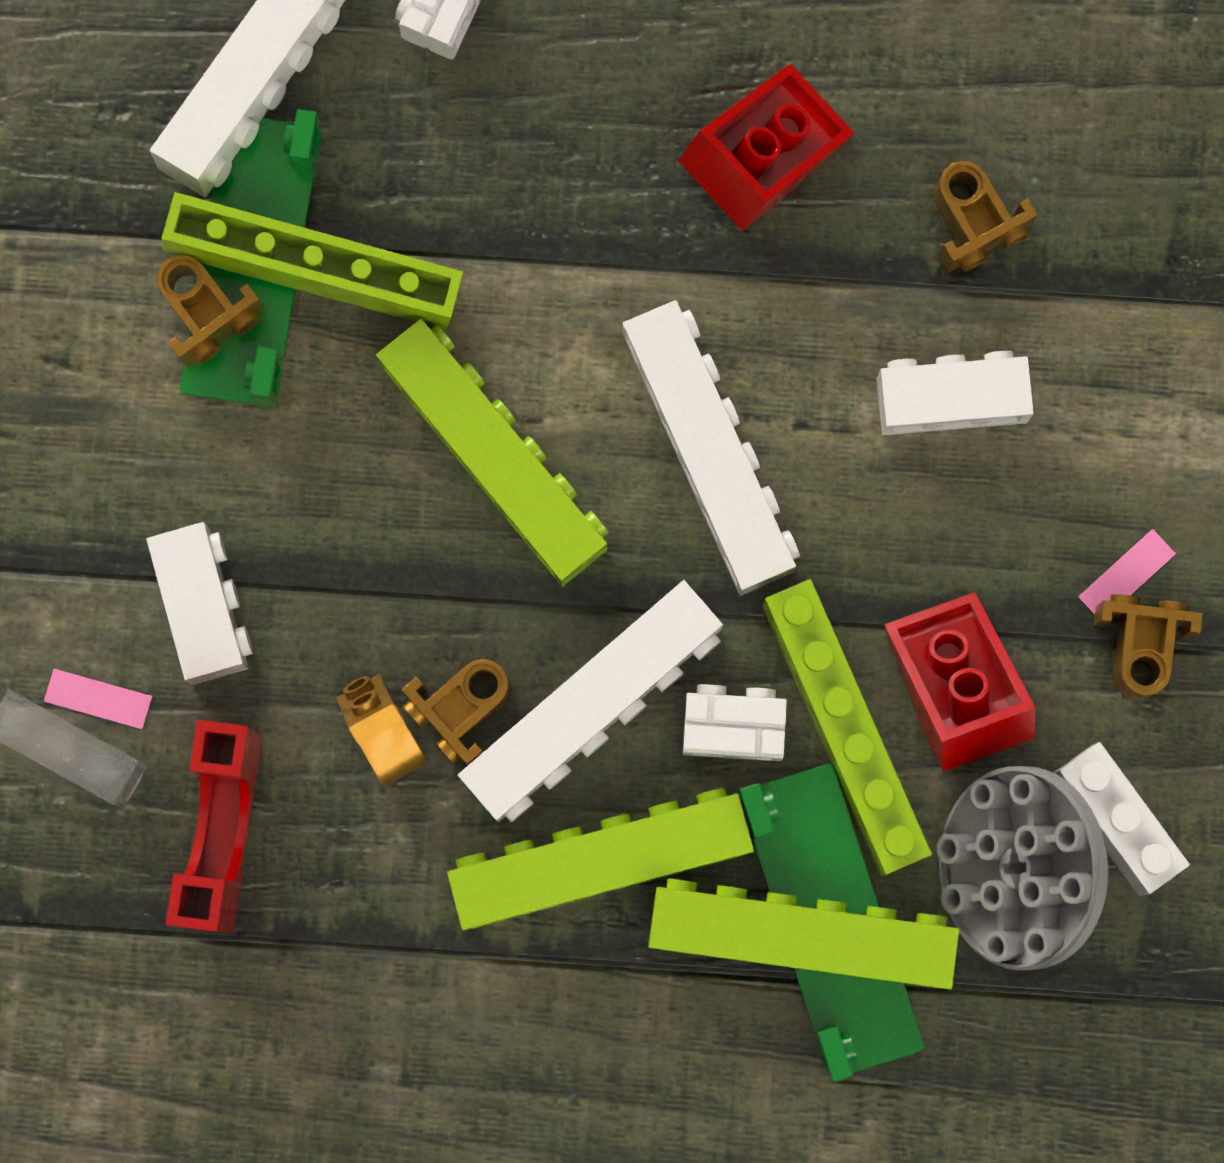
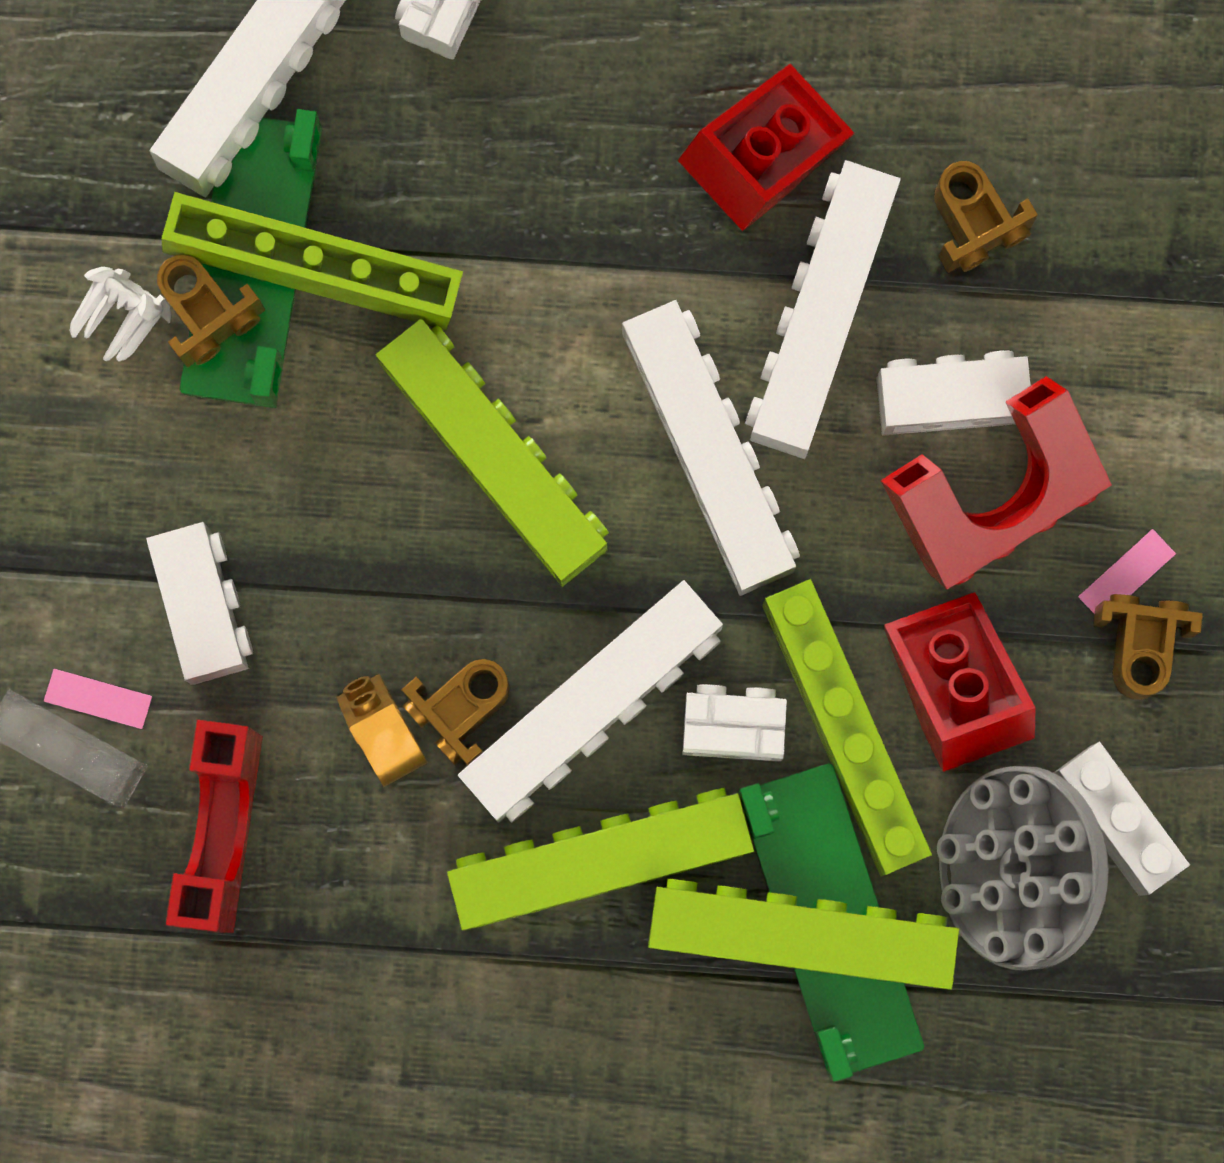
none -> white piece [70,267,172,361]
none -> white brick [745,160,901,459]
none -> arch [881,376,1112,590]

